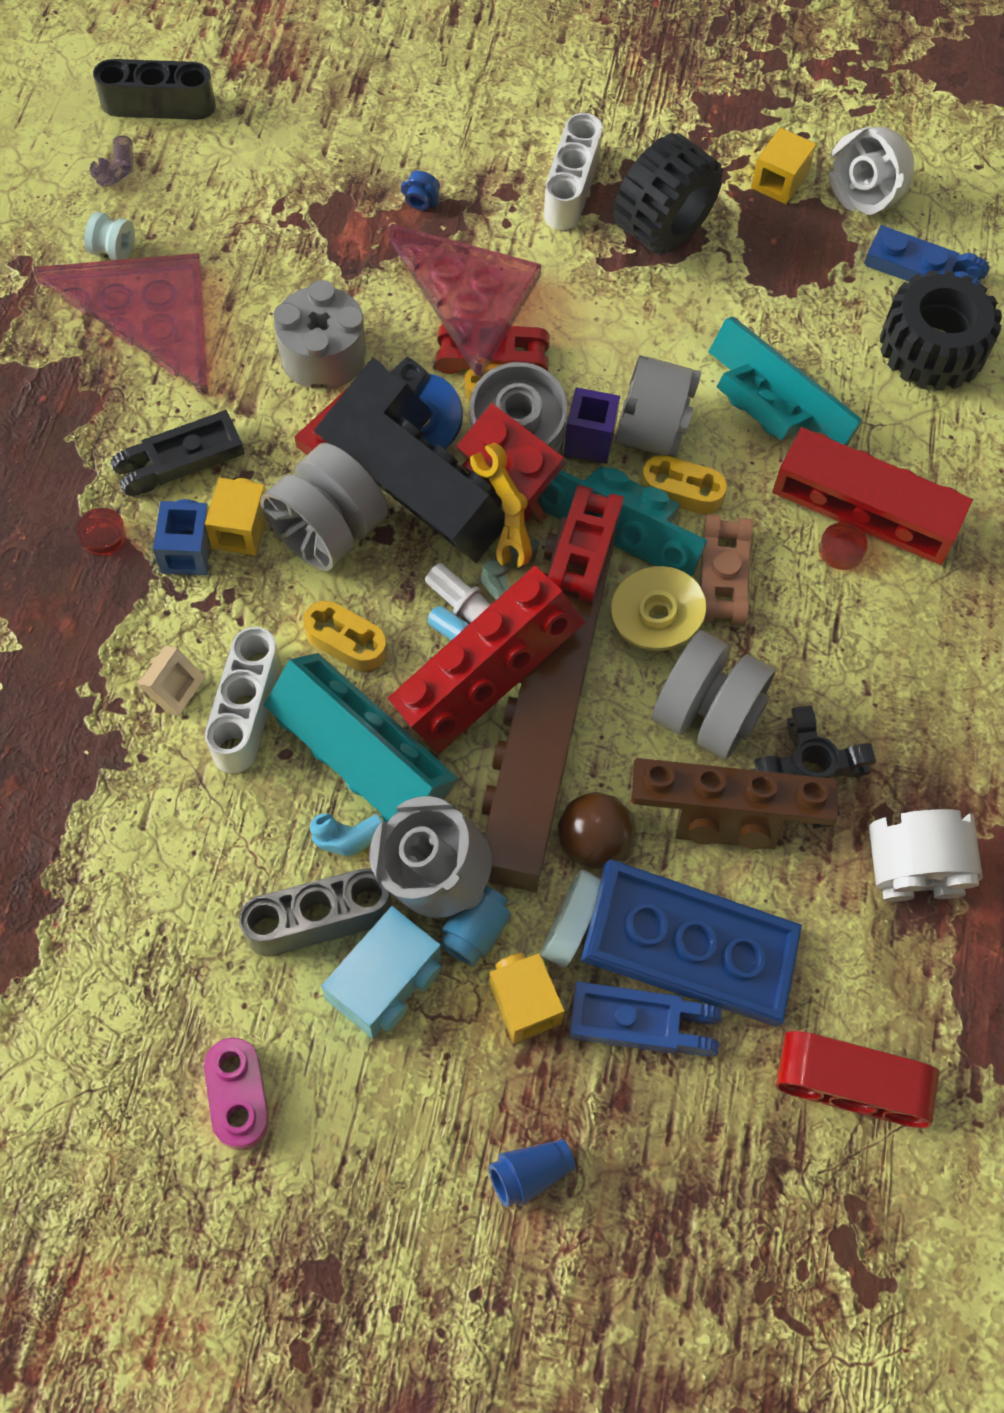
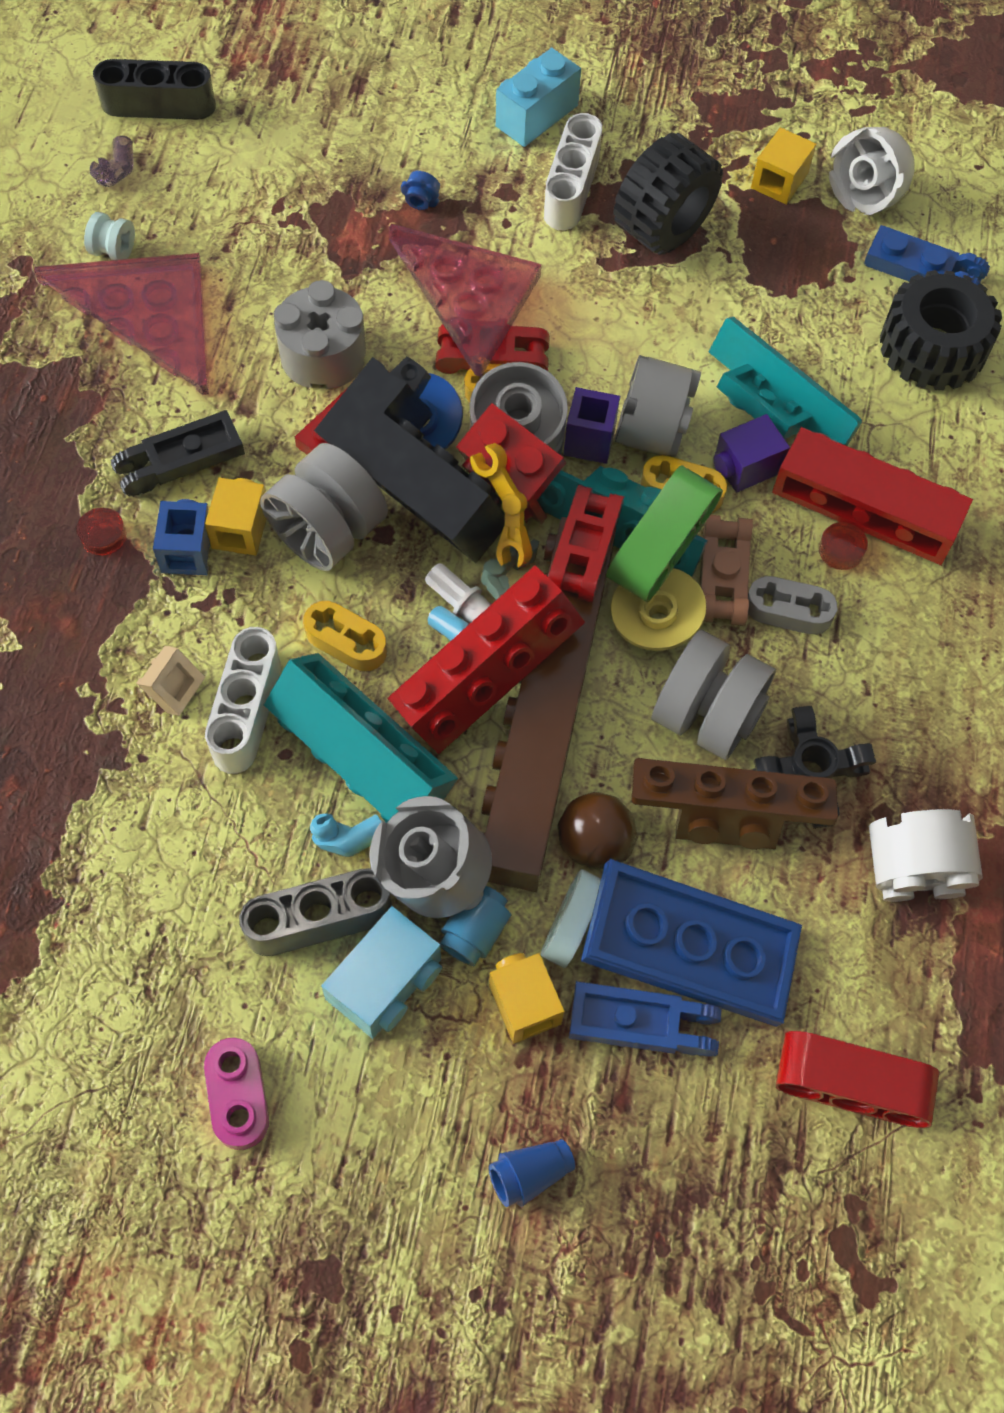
none -> medium azure brick [495,47,581,147]
none -> bright green beam [606,465,723,602]
none -> dark purple brick [713,414,790,493]
none -> light grey beam [748,576,838,635]

